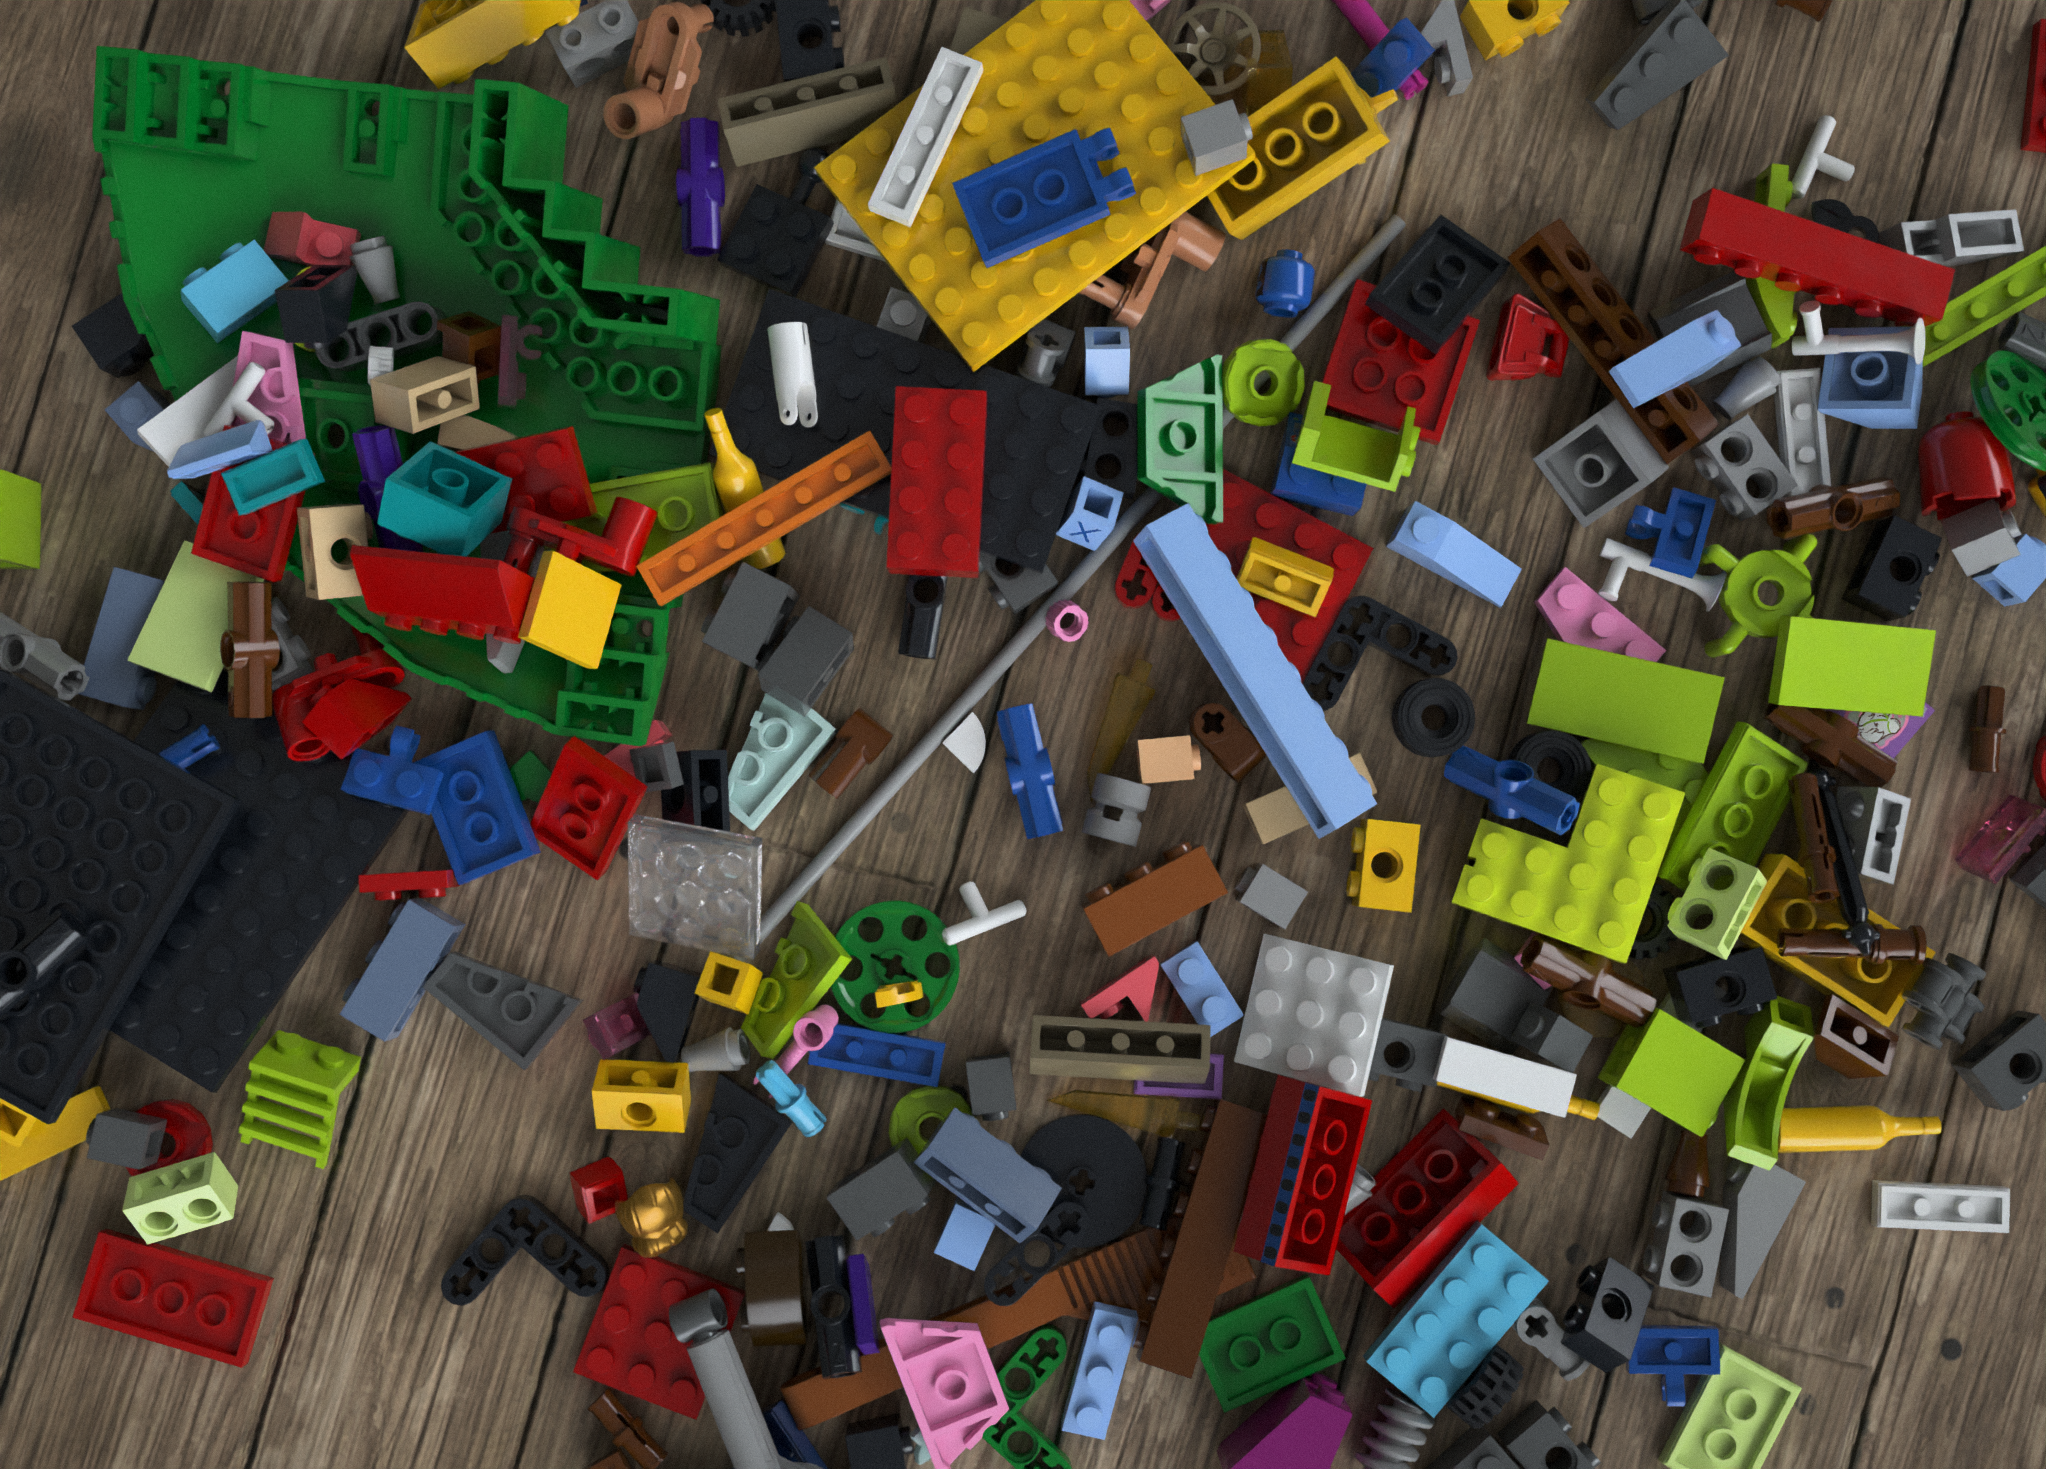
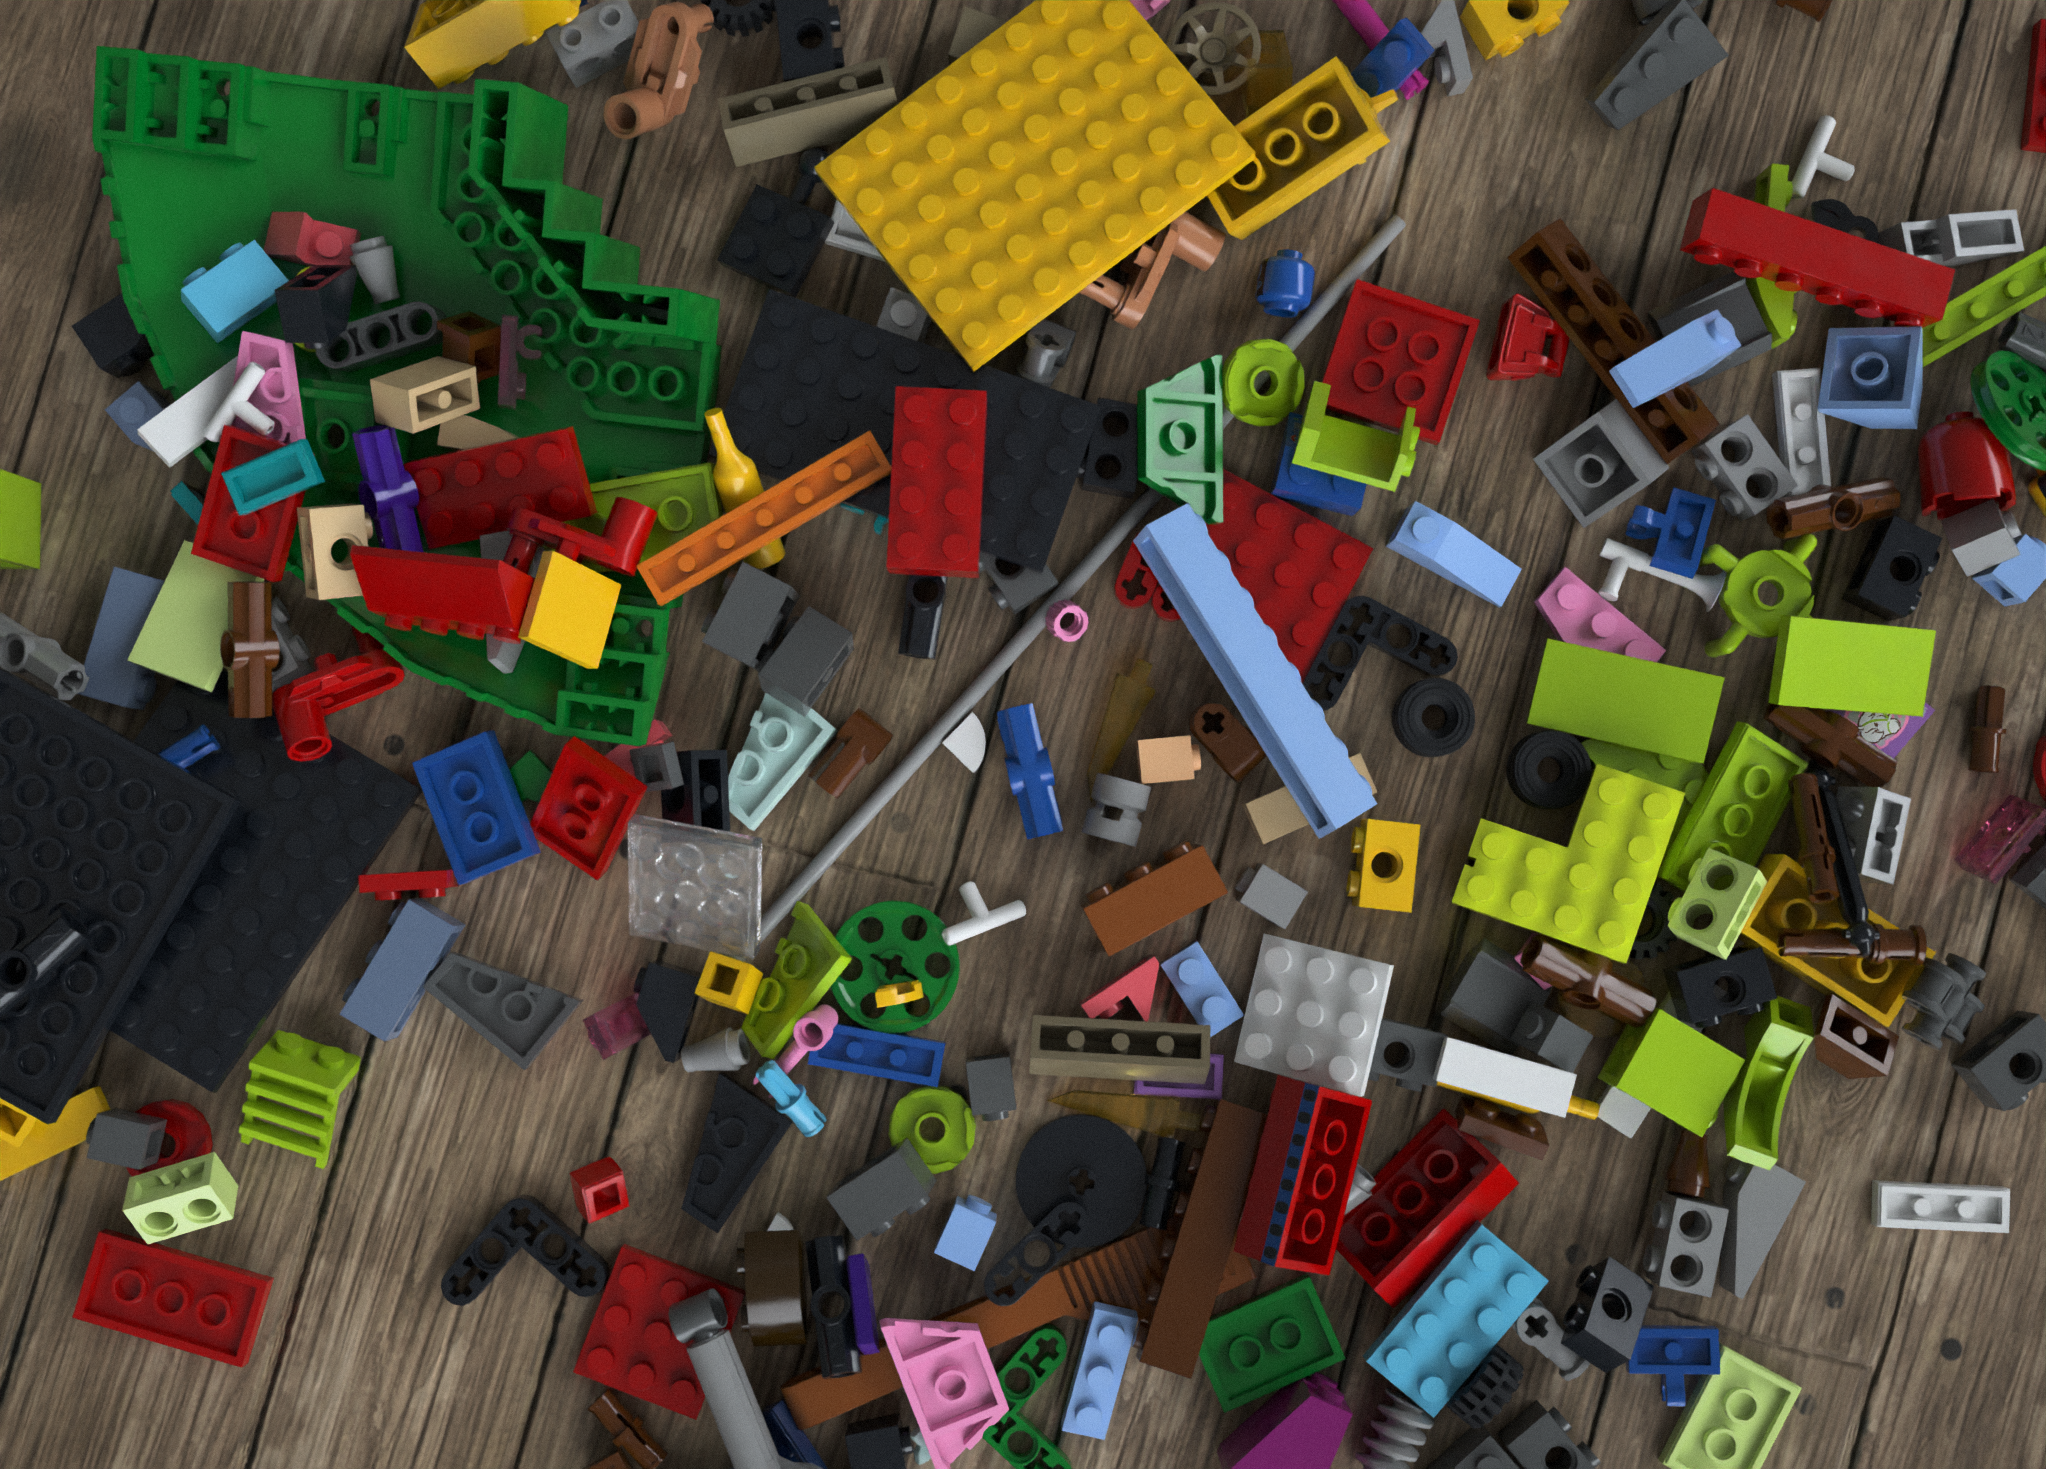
light blue slope [167,420,273,479] -> none
red slope [302,678,413,760] -> none
blue plate [341,725,444,815] -> none
white axle [368,346,394,386] -> none
teal brick [377,441,512,557] -> none
yellow brick [592,1059,691,1133] -> none
pearl gold hair [615,1177,688,1258] -> none
dark purple piece [676,118,725,257] -> none
white piece [767,322,818,427] -> none
white plate [868,47,984,227] -> none
sand blue brick [913,1108,1062,1243] -> none
blue tile [952,128,1136,268] -> none
light blue brick [1056,476,1124,551] -> none
light blue brick [1084,326,1130,398] -> none
light grey brick [1181,99,1253,176] -> none
yellow slope [1236,537,1334,617] -> none
black plate [1365,214,1511,354] -> none
blue piece [1444,745,1580,835] -> none
light grey cone [1713,356,1782,420] -> none
yellow piece [1778,1105,1942,1153] -> none
white piece [1792,300,1925,365] -> none

